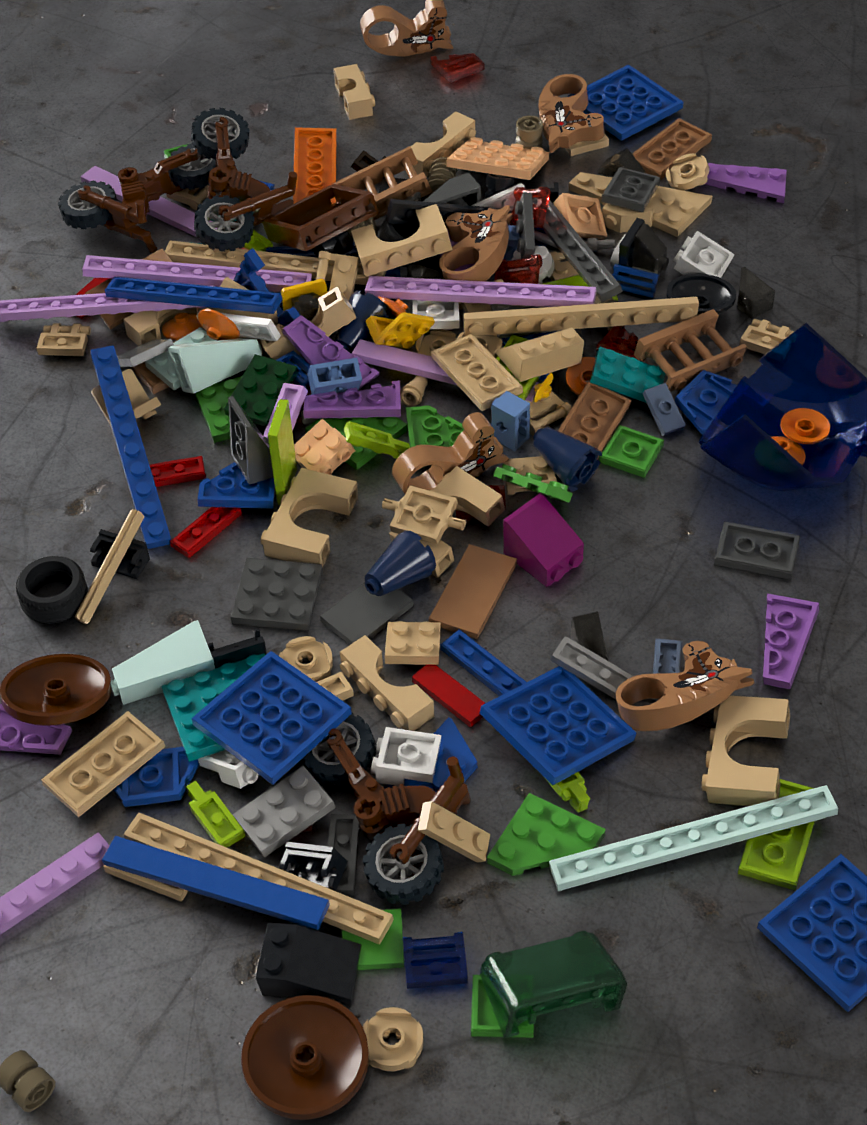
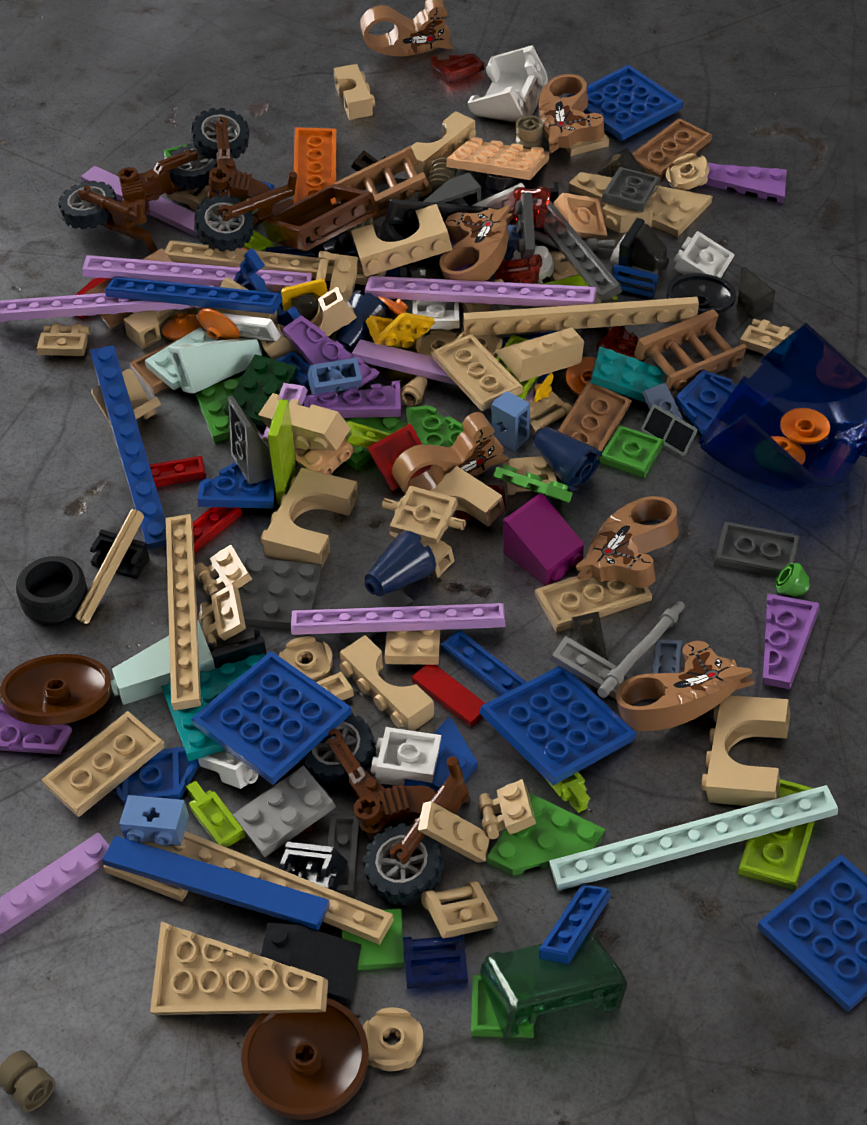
dark grey tile [117,339,174,367] -> none
medium nougat tile [429,544,517,640] -> none
none -> medium blue brick [119,795,189,846]
none -> tan wing [150,921,328,1015]
none -> tan plate [166,514,201,711]
none -> tan plate [195,545,252,596]
none -> tan plate [198,584,246,648]
none -> tan wedge [258,393,351,451]
none -> lavender tile [291,603,505,635]
none -> red plate [367,423,432,491]
none -> tan plate [421,881,498,939]
none -> white windscreen [467,45,548,123]
none -> tan plate [478,779,537,839]
none -> tan tile [535,575,652,633]
none -> blue tile [539,884,610,965]
none -> medium nougat animal [576,496,679,588]
none -> light grey bar [597,601,685,698]
none -> black sticker [641,405,697,456]
none -> bright green cone [775,563,810,597]

